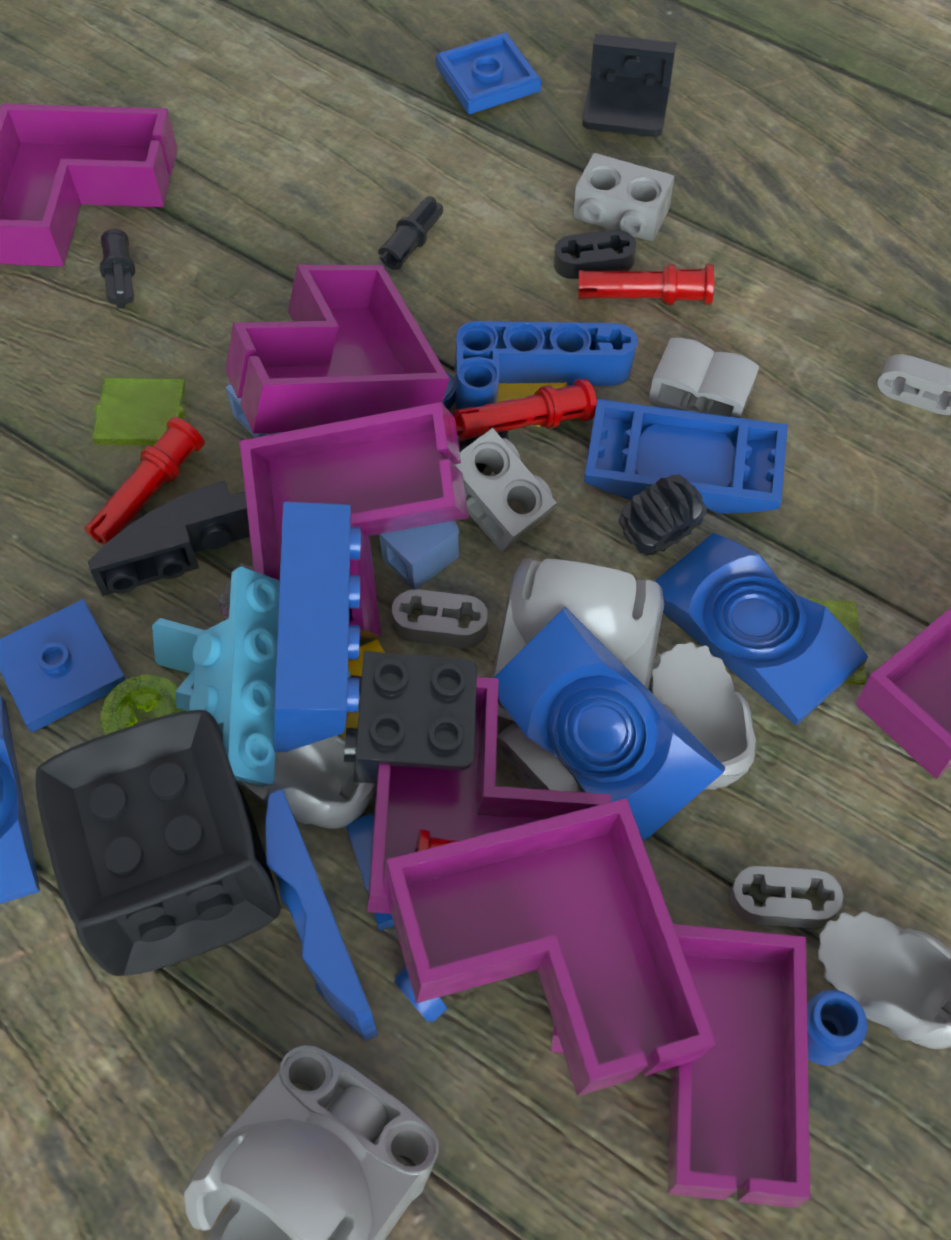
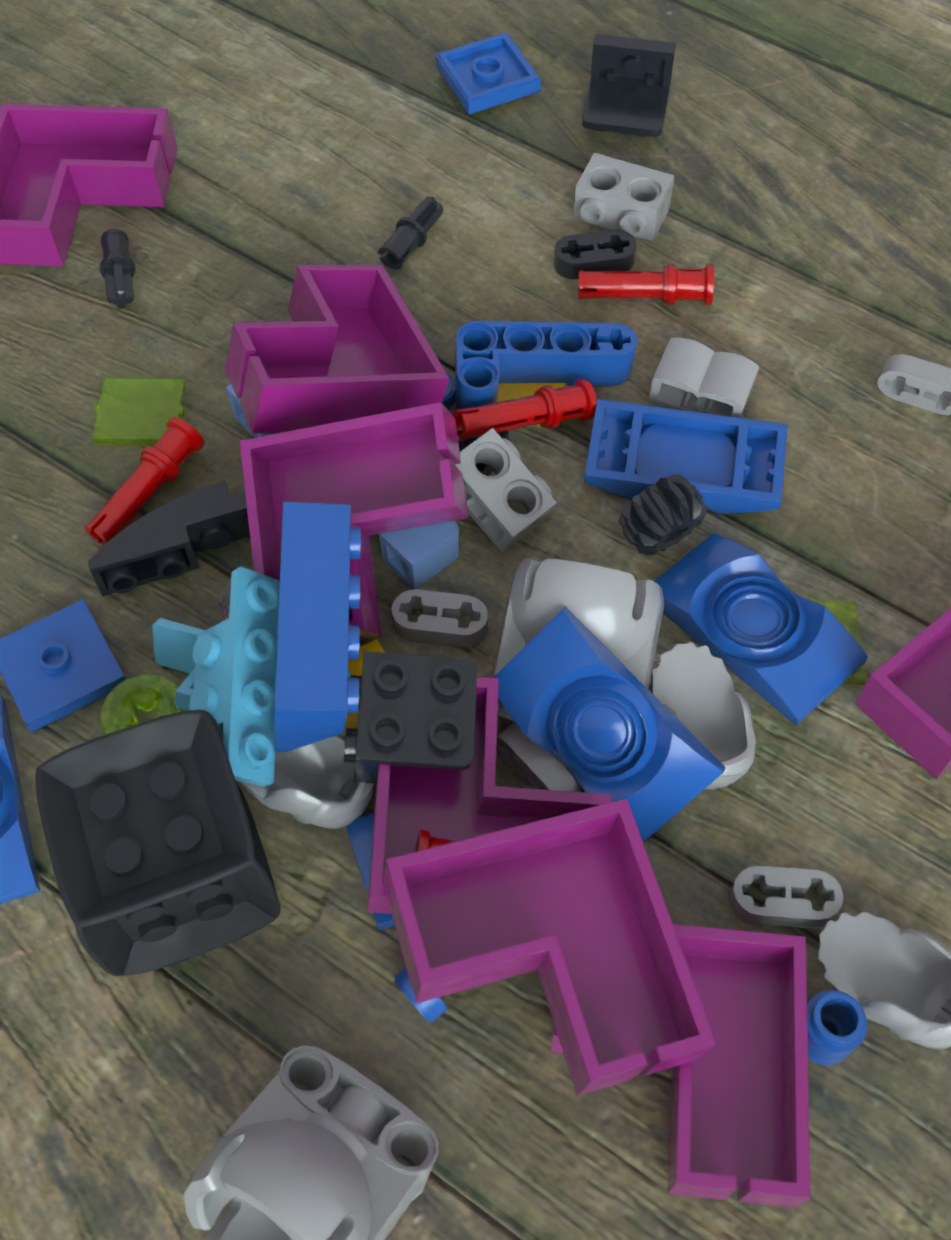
blue slope [265,789,378,1041] -> none

